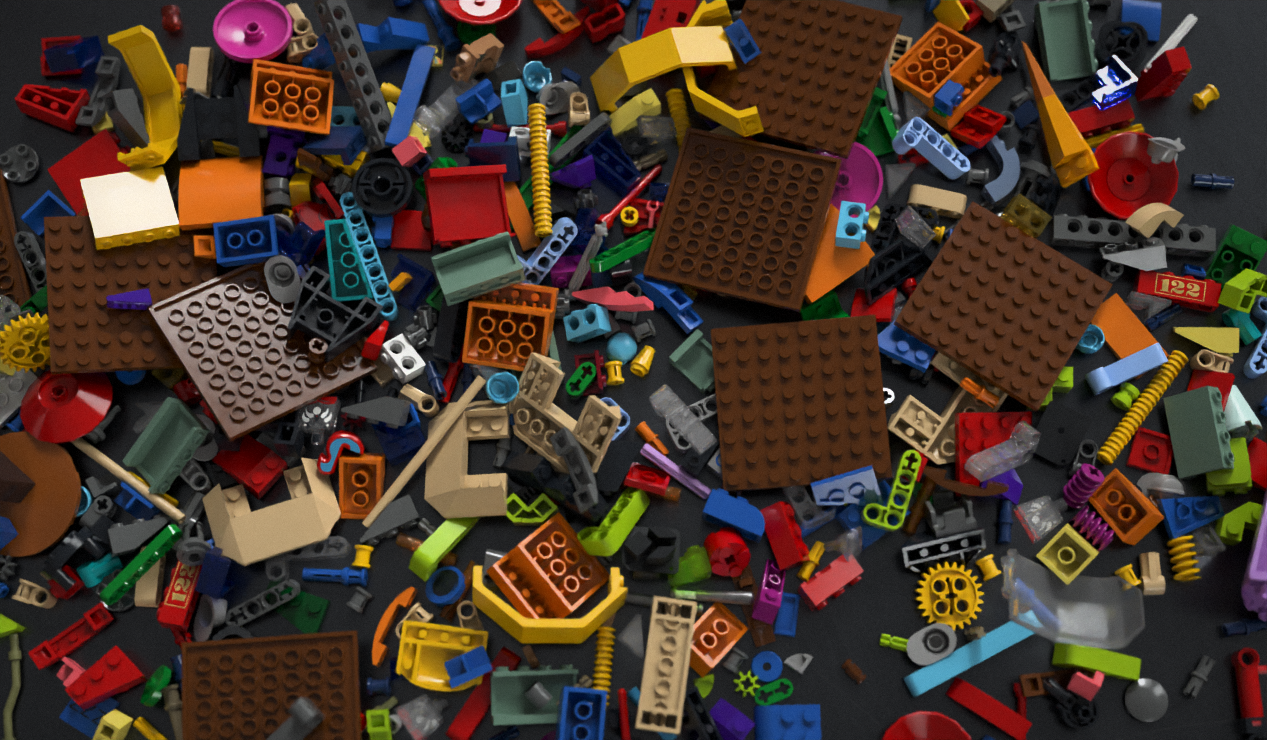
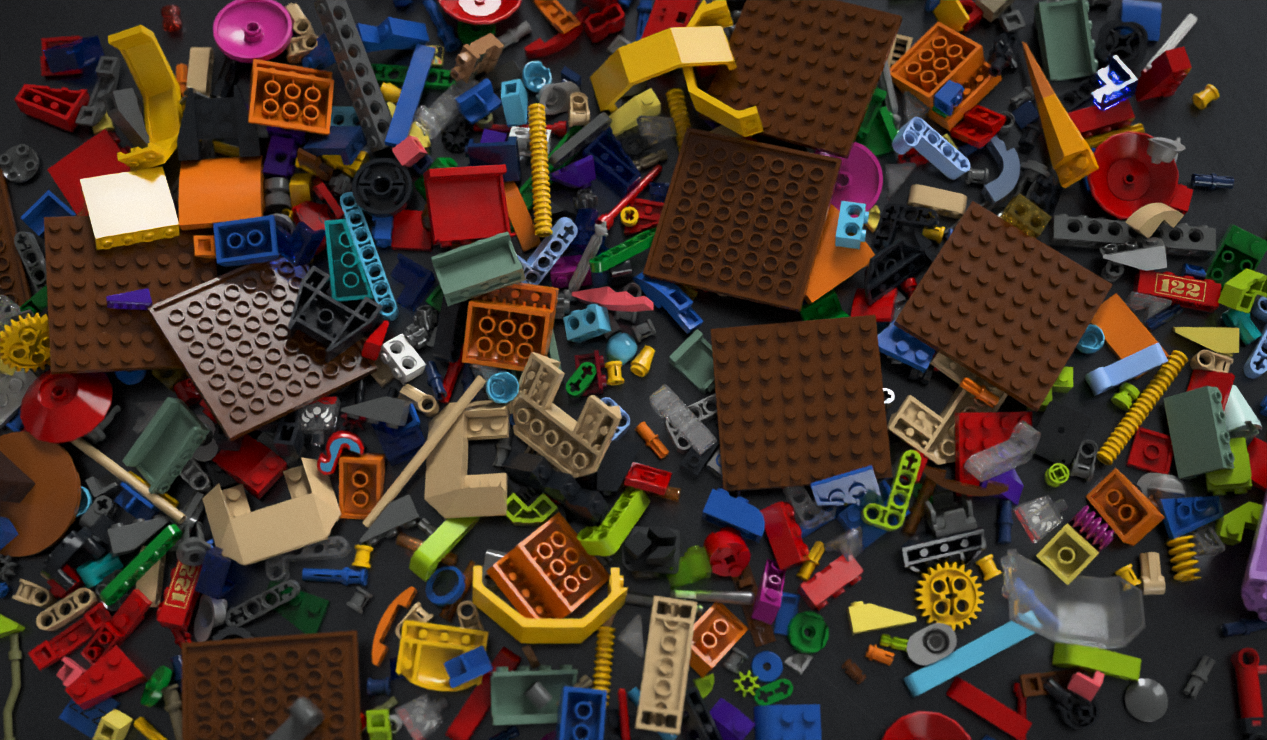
light grey piece [264,255,301,303] -> none
reddish brown bush [307,337,328,364] -> none
light orange tile [389,272,413,292] -> none
dark grey slope [550,427,598,513] -> none
lavender axle [640,444,711,499] -> none
coral hand [646,200,660,228] -> none
blue slope [724,19,761,64] -> none
clear slope [895,206,936,248] -> none
dark tan axle [963,626,986,641] -> none
magenta piece [1063,463,1104,509] -> none
none -> tan beam [36,588,99,632]
none -> red slope [81,589,152,665]
none -> green beam [371,63,460,90]
none -> light grey pin [497,21,532,48]
none -> green plate [787,611,829,654]
none -> light yellow slope [846,601,916,635]
none -> orange pin [865,644,894,666]
none -> lime wheel [1044,463,1069,488]
none -> red brick [1169,184,1193,218]

